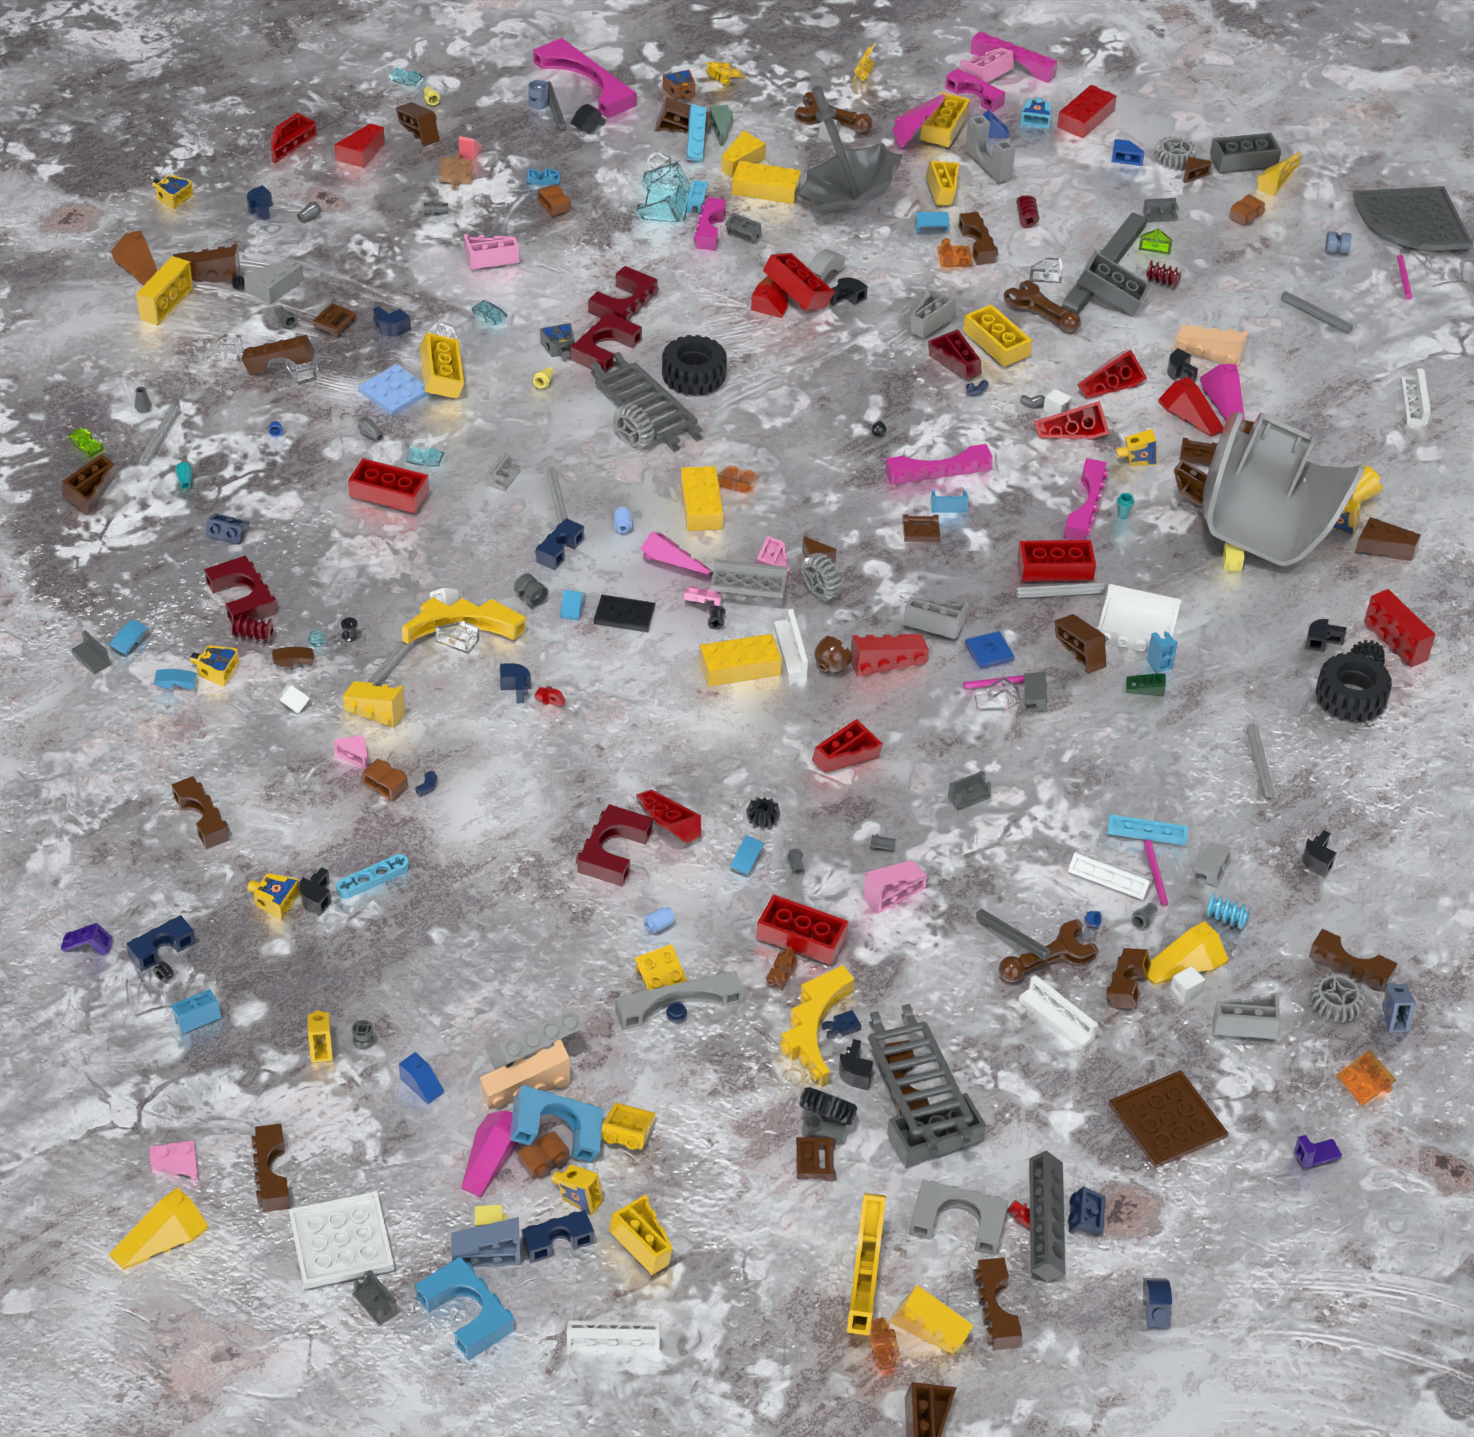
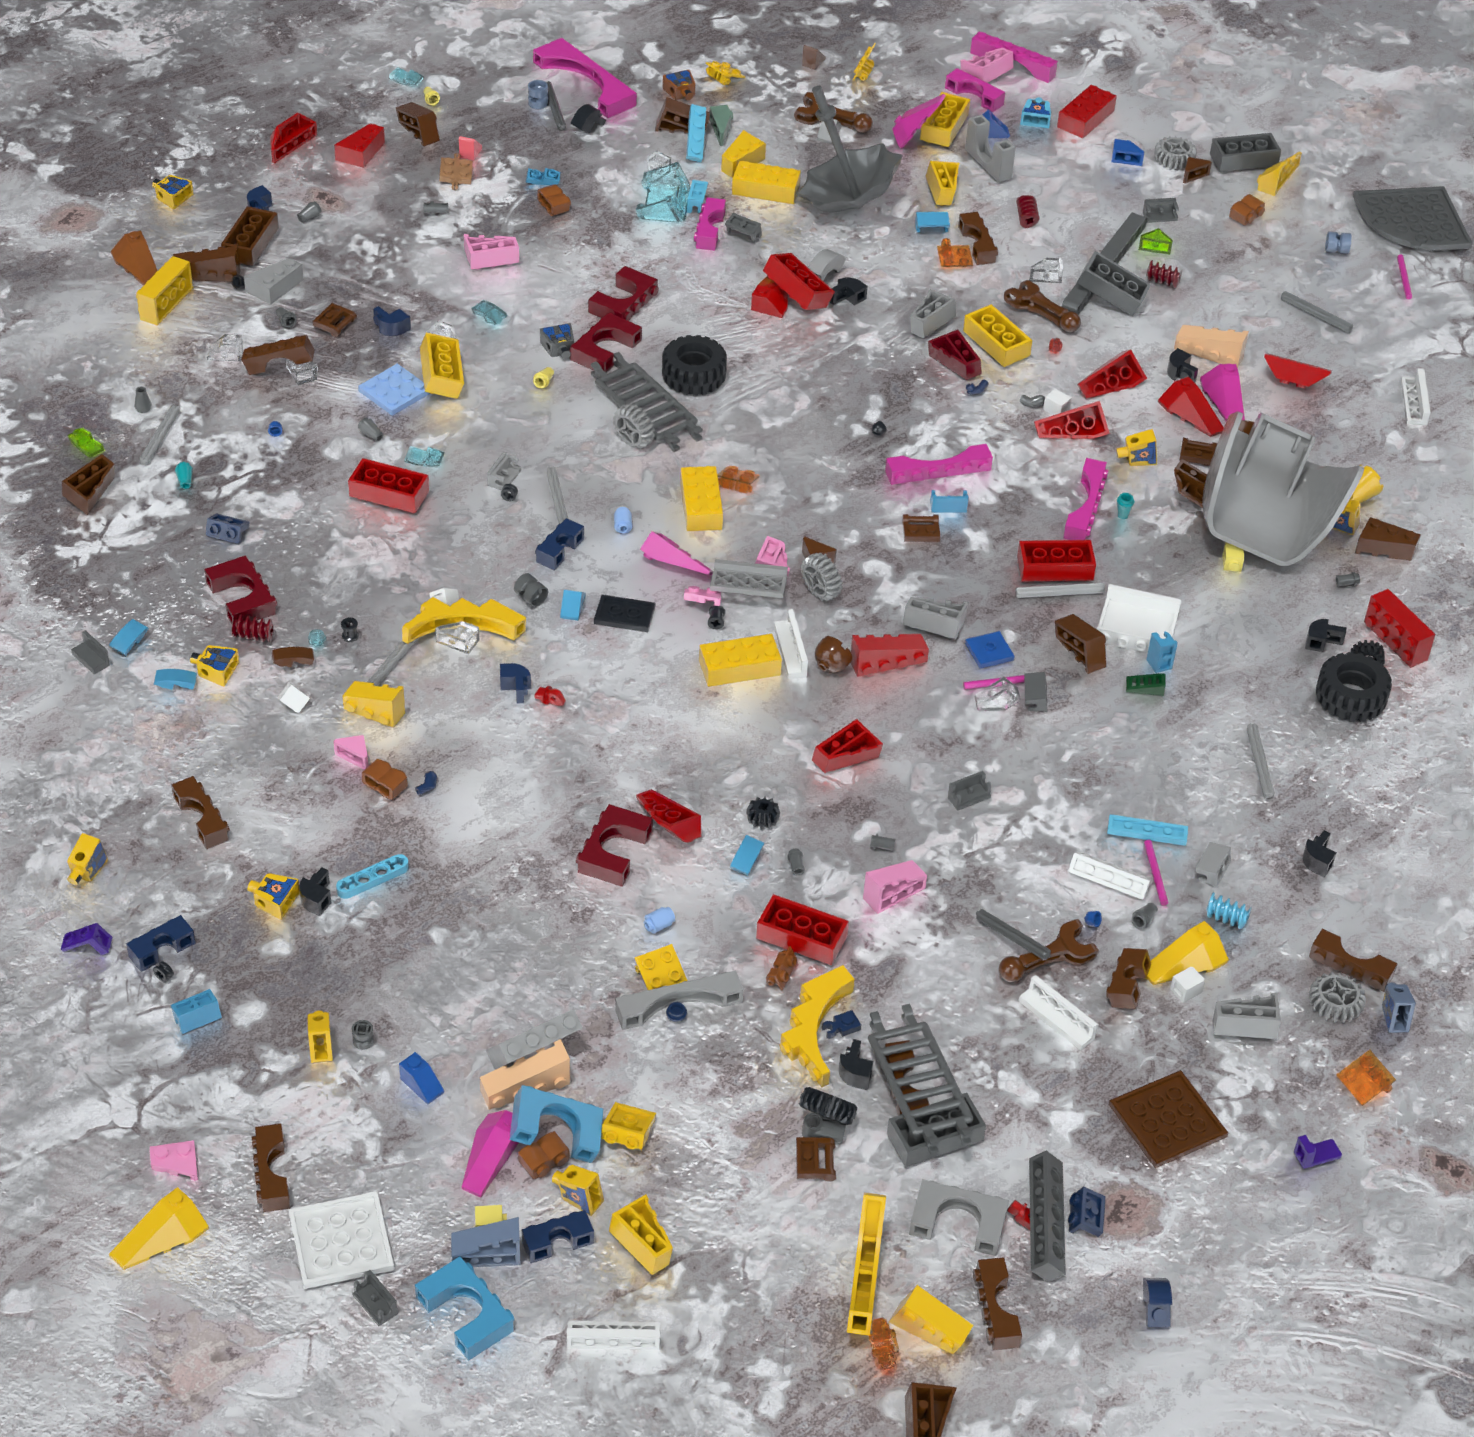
none -> yellow torso [67,833,108,885]
none -> reddish brown brick [221,206,279,266]
none -> black bush [501,484,518,501]
none -> reddish brown slope [802,45,826,70]
none -> clear red plate [1049,338,1063,354]
none -> red wedge [1264,353,1333,389]
none -> dark grey pin [1336,572,1360,587]

